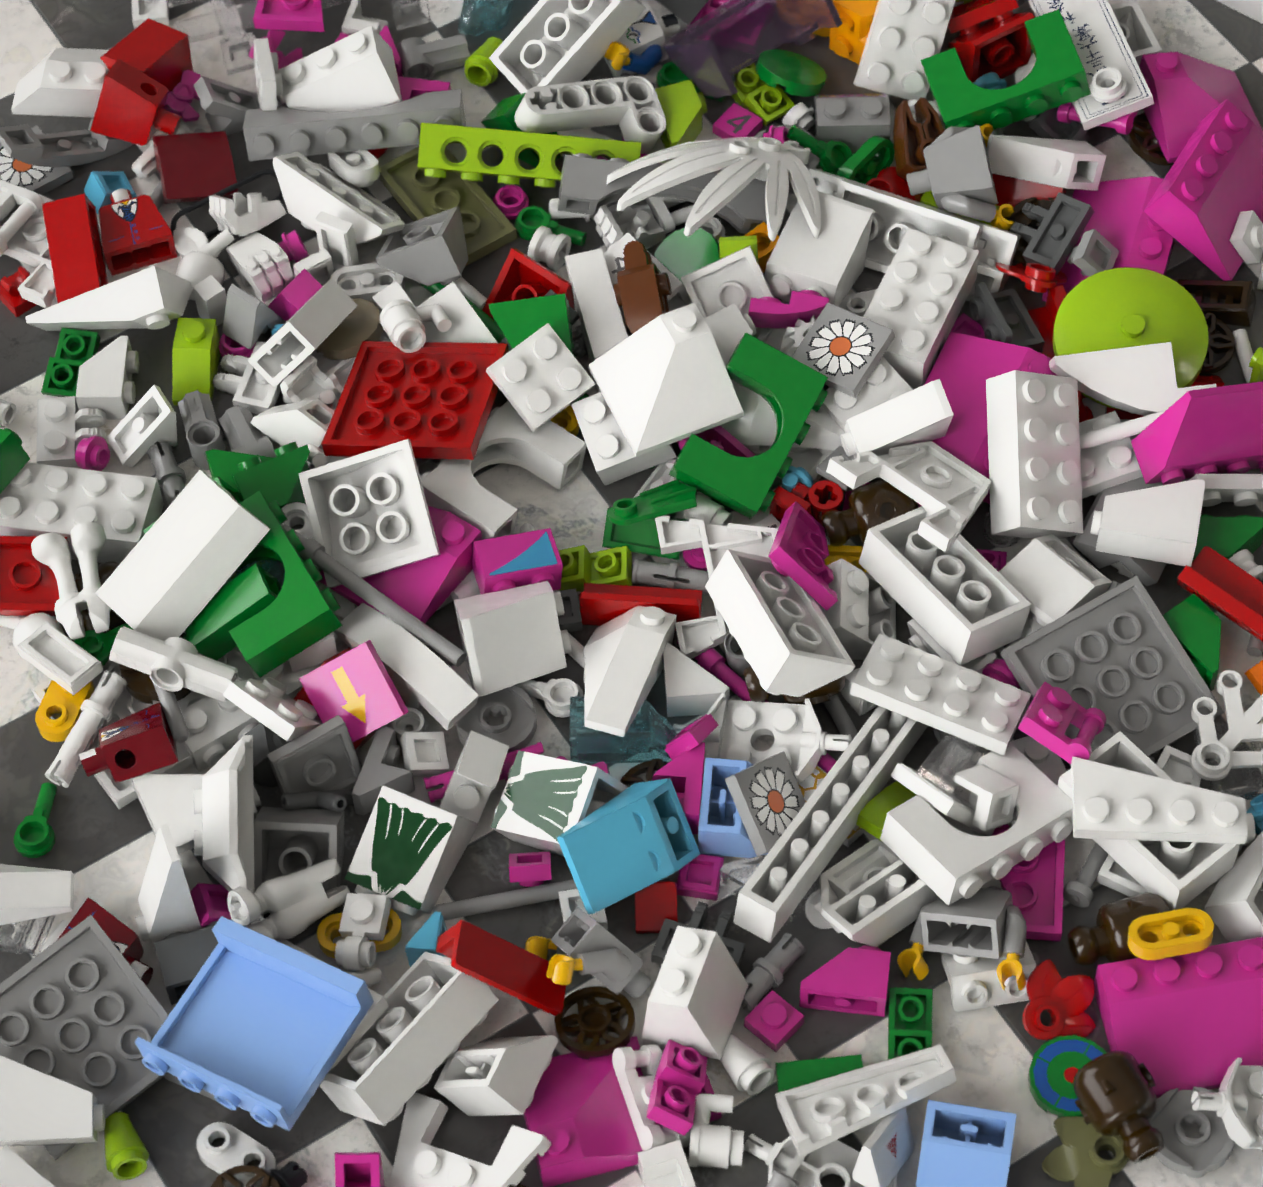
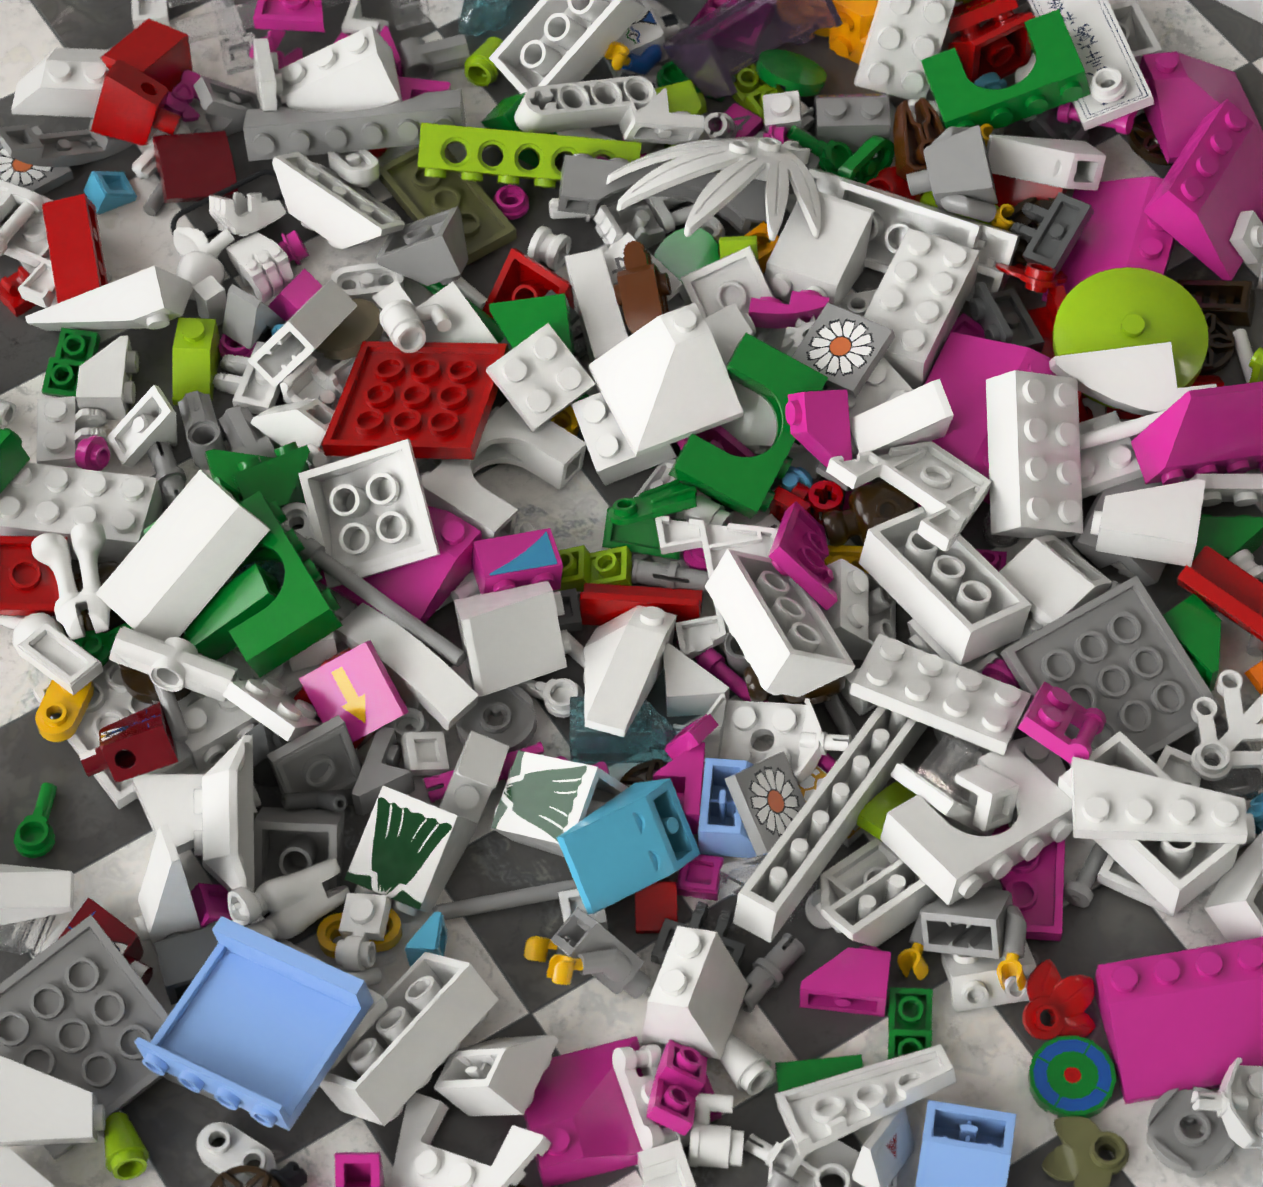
white pin [45,671,127,788] -> none
red torso [99,189,178,276] -> none
white tile [293,248,334,286] -> none
white tile [314,211,359,272] -> none
red panel [436,919,566,1016] -> none
dark pink plate [509,851,552,887] -> none
green plate [515,206,587,247] -> none
dark brown wheel [554,986,635,1059] -> none
dark pink plate [744,990,805,1052] -> none
light grey tile [1067,229,1119,277] -> none
dark brown piece [1068,893,1170,966] -> none
dark brown piece [1073,1050,1164,1163] -> none
yellow plate [1127,908,1214,960] -> none
none -> white slope [624,88,705,145]
none -> light grey pin [704,112,738,139]
none -> white plate [763,90,803,132]
none -> dark pink slope [785,389,853,468]

